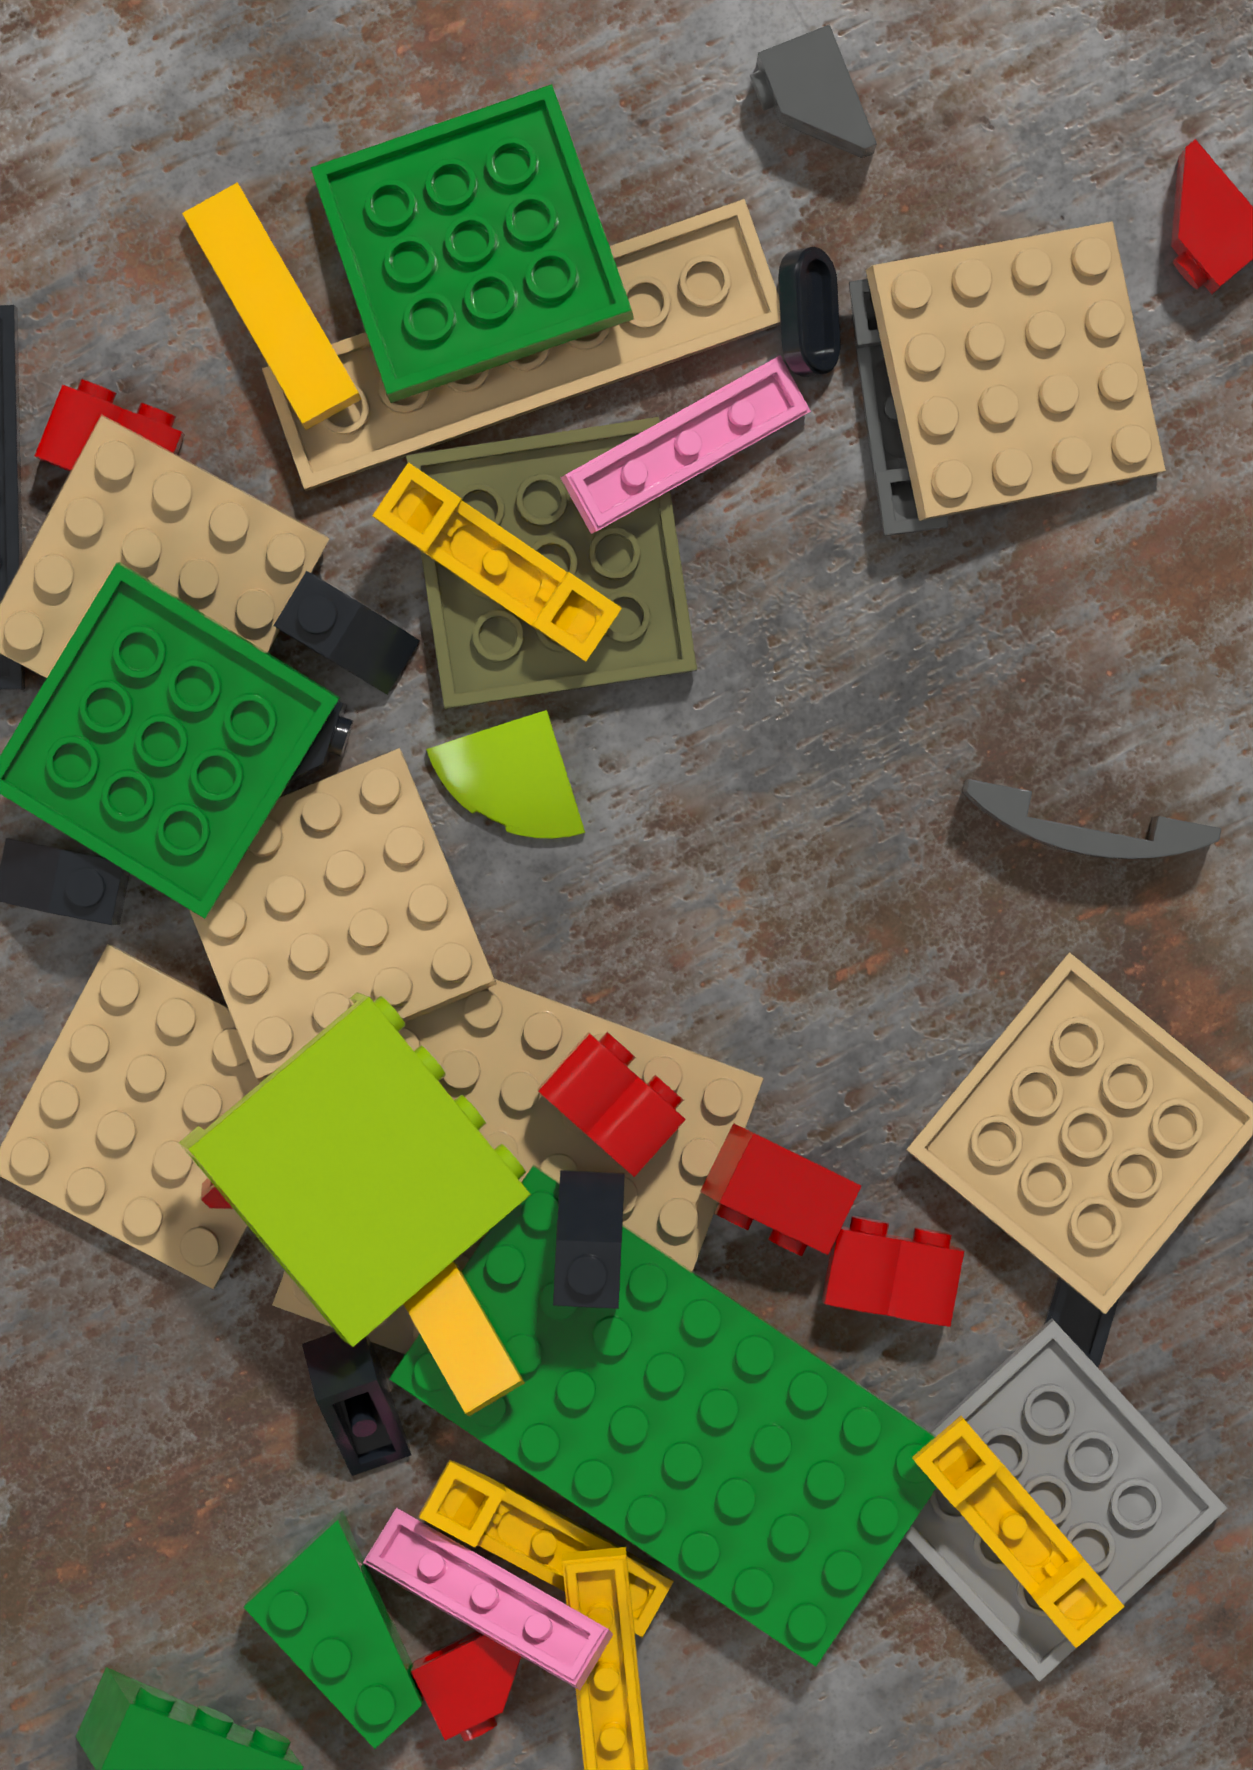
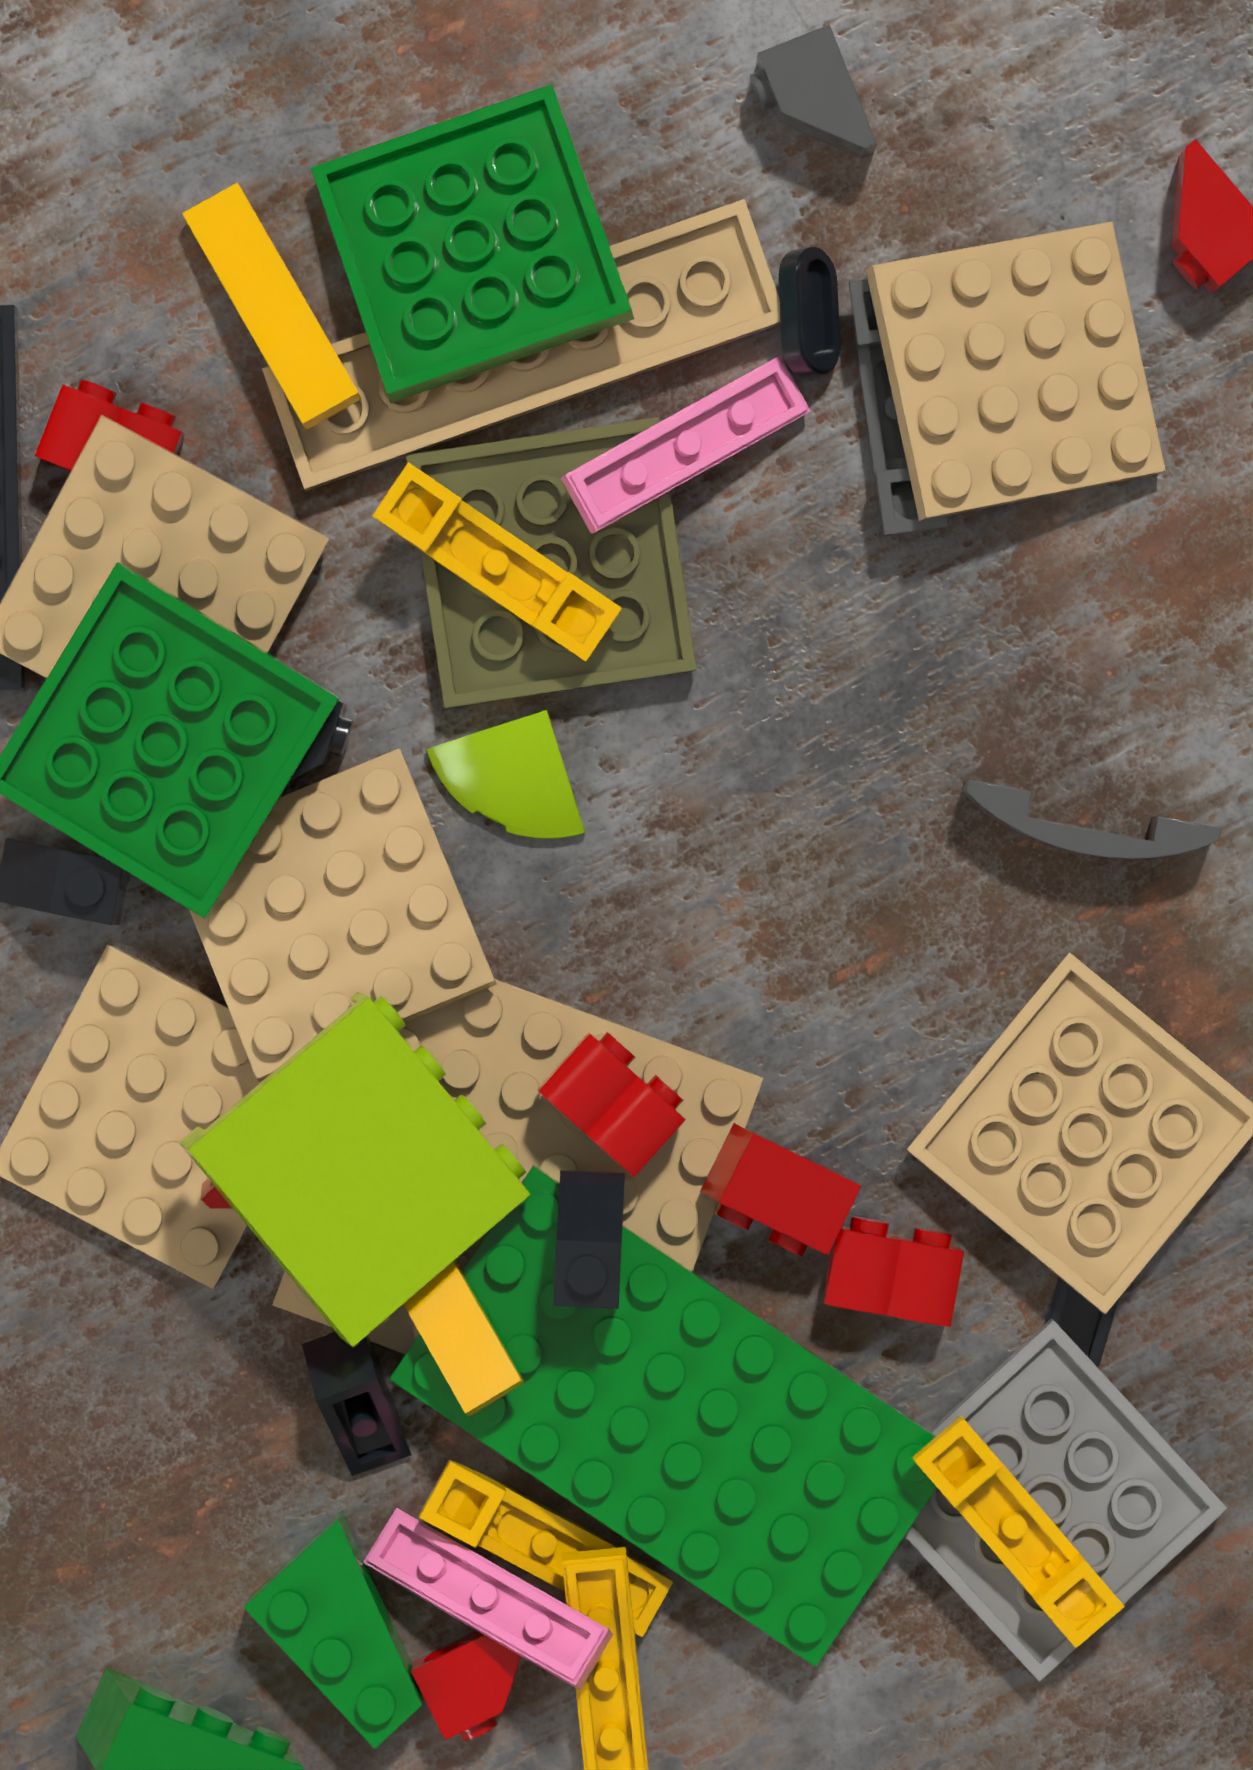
black slope [273,571,420,695] -> none

